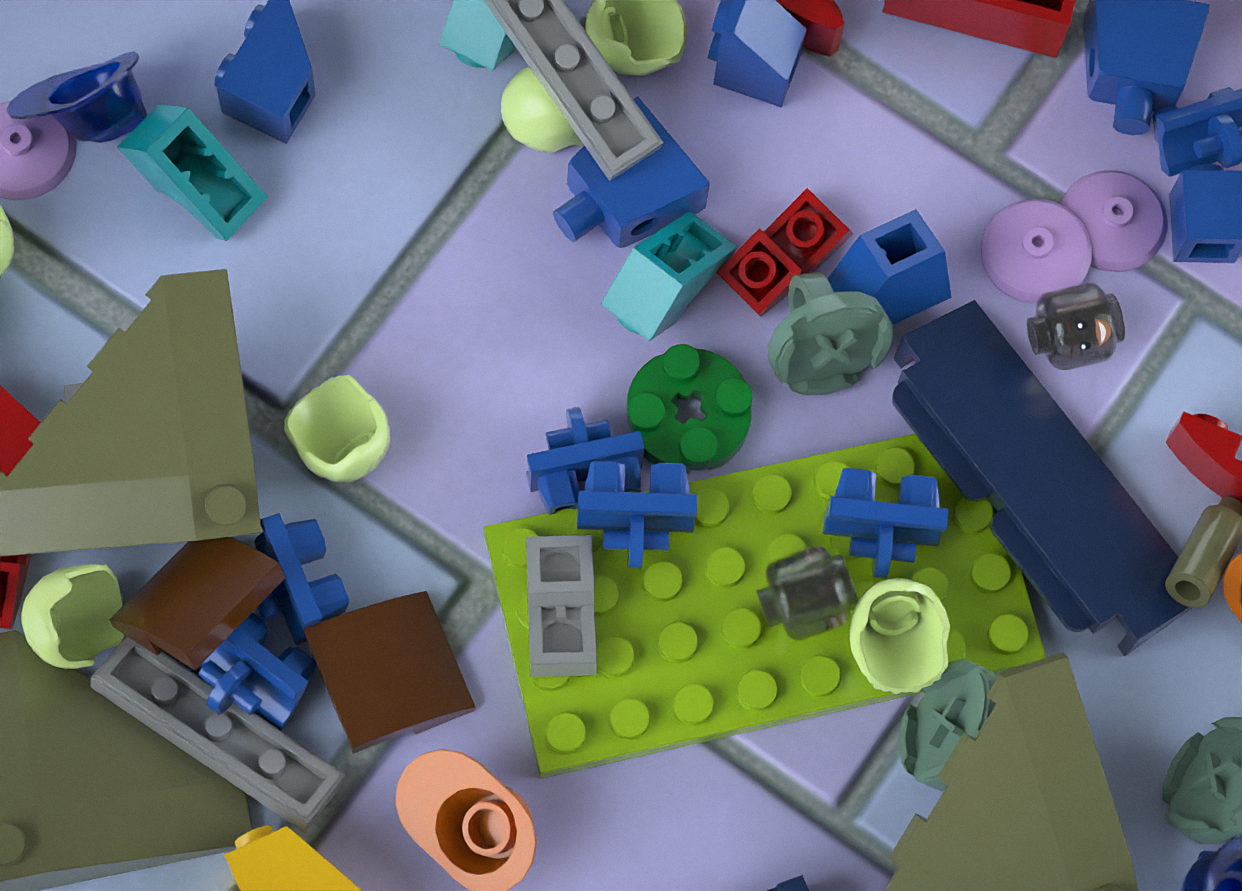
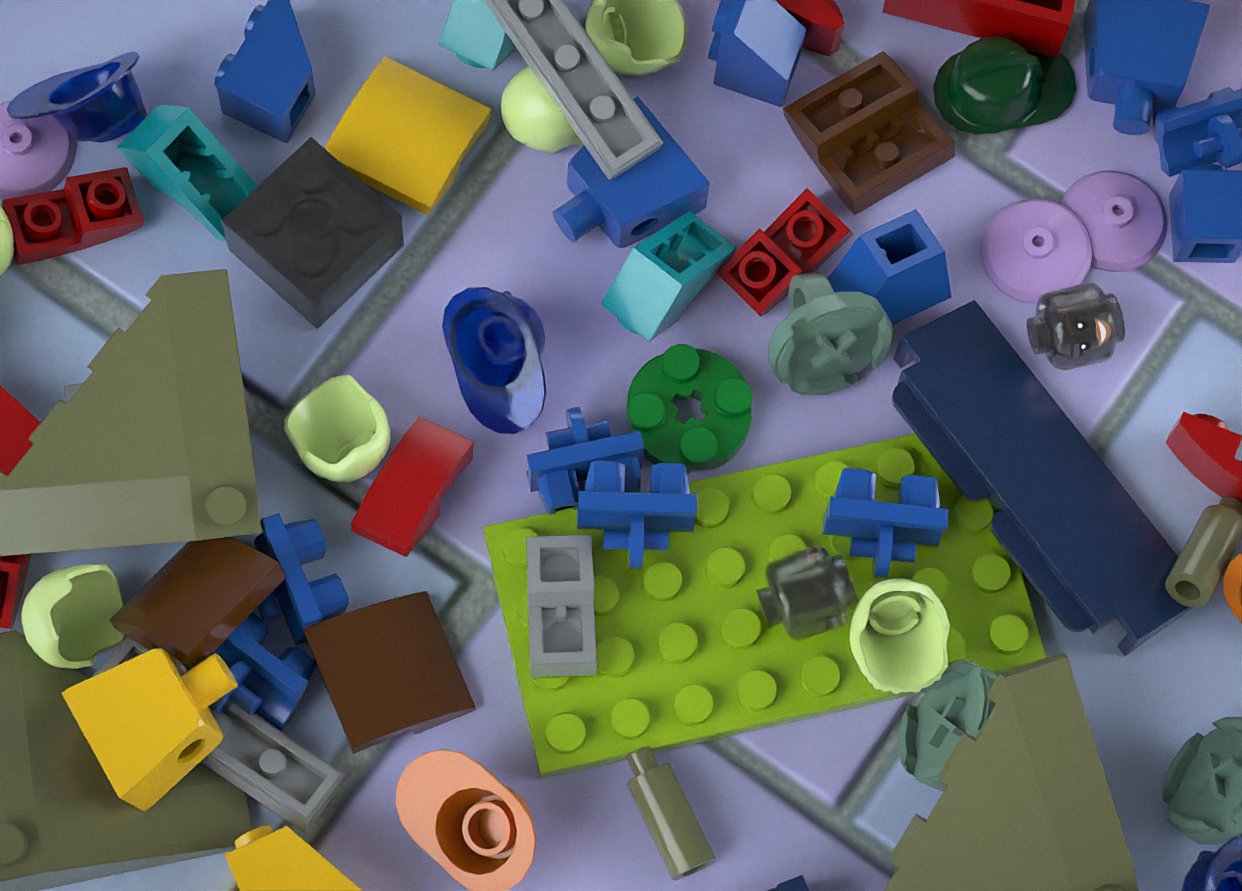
none -> red slope [1,167,144,265]
none -> yellow torso [61,648,238,812]
none -> clear smoke brick [222,137,404,329]
none -> yellow slope [320,56,492,216]
none -> red slope [351,417,474,557]
none -> clear blue piece [442,287,547,434]
none -> olive cylinder [626,746,716,881]
none -> reddish brown slope [783,51,955,215]
none -> dark green piece [933,36,1076,135]

